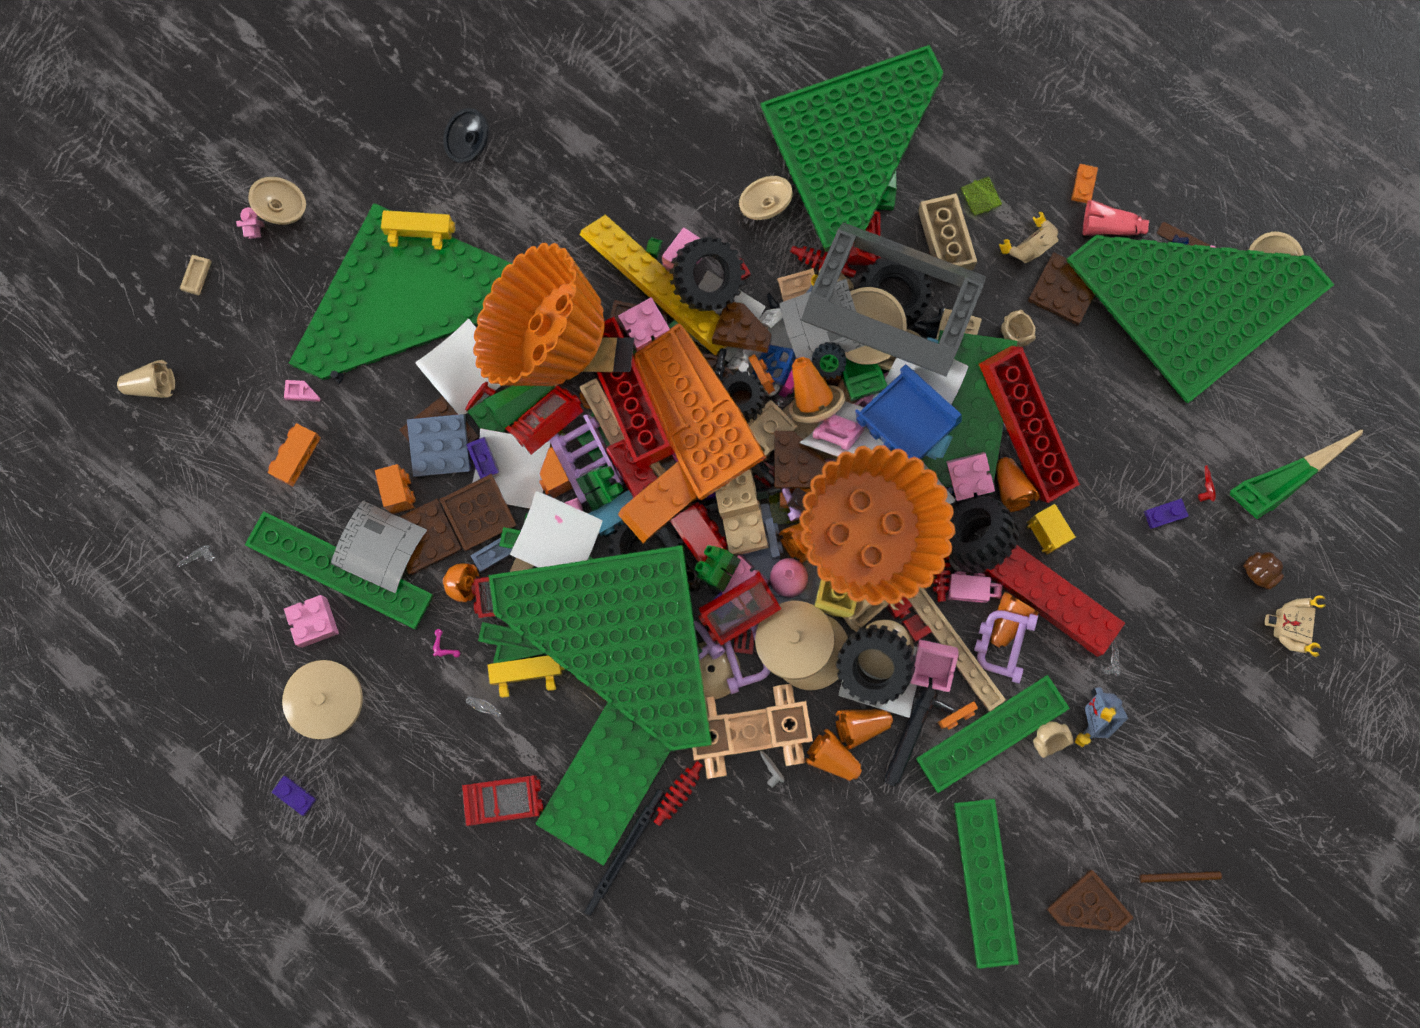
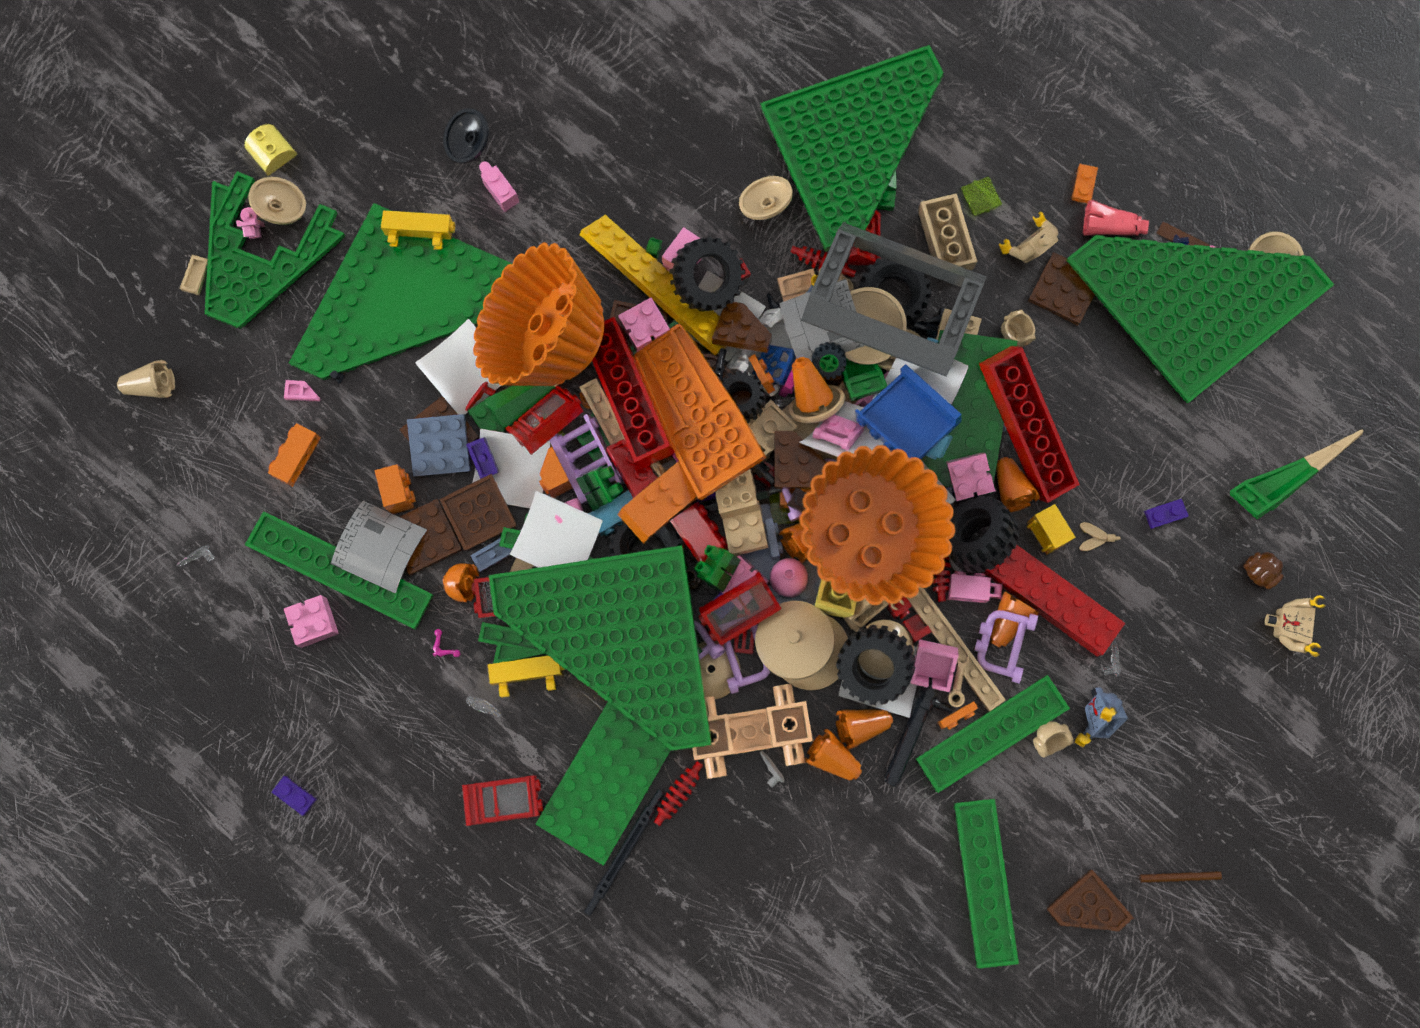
tan dish [282,660,363,739] -> none
sticker [582,338,634,372] -> none
red bar [1198,466,1216,502] -> none
none -> green wing [205,171,345,329]
none -> light yellow brick [245,124,297,176]
none -> bright pink brick [479,162,519,212]
none -> tan brick [948,653,970,707]
none -> tan piece [1079,522,1121,551]

